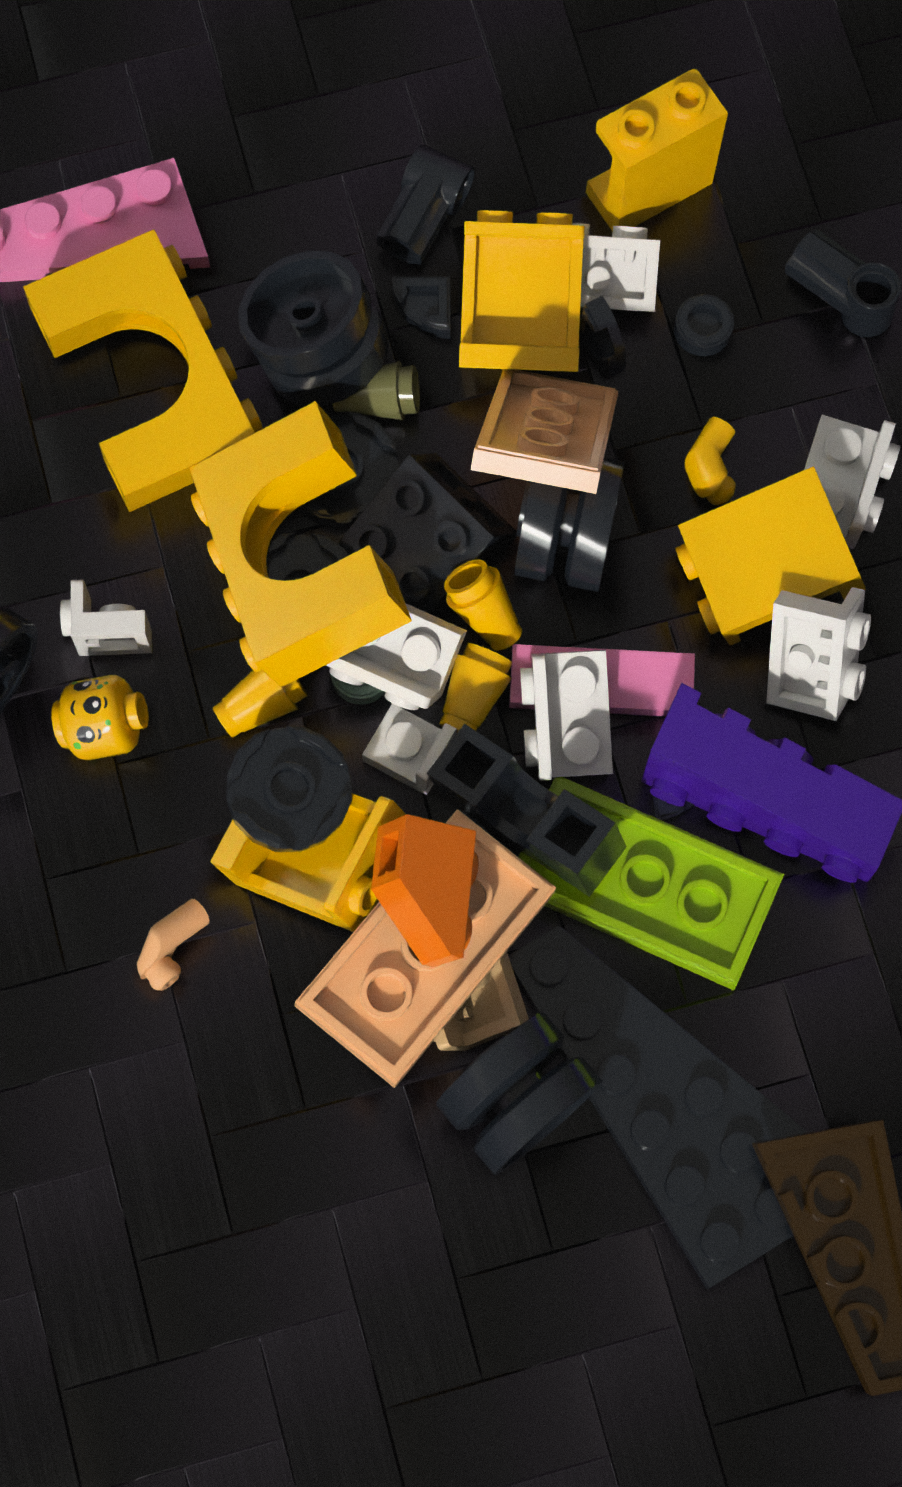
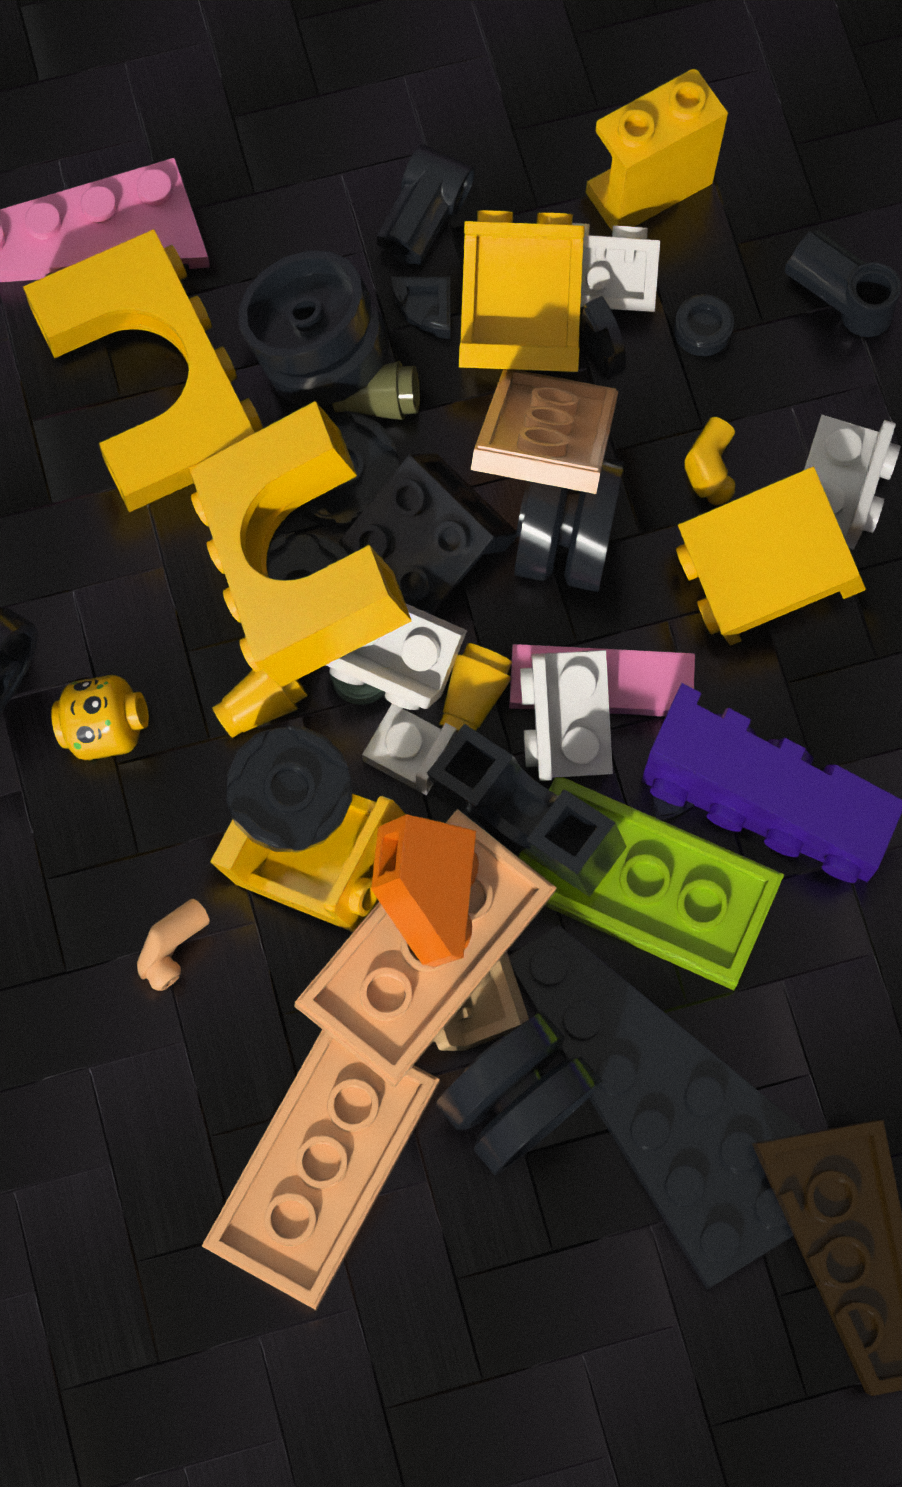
white bracket [60,579,152,656] -> none
yellow cone [444,559,522,651] -> none
white bracket [766,587,871,721] -> none
none -> light nougat tile [202,1029,440,1310]

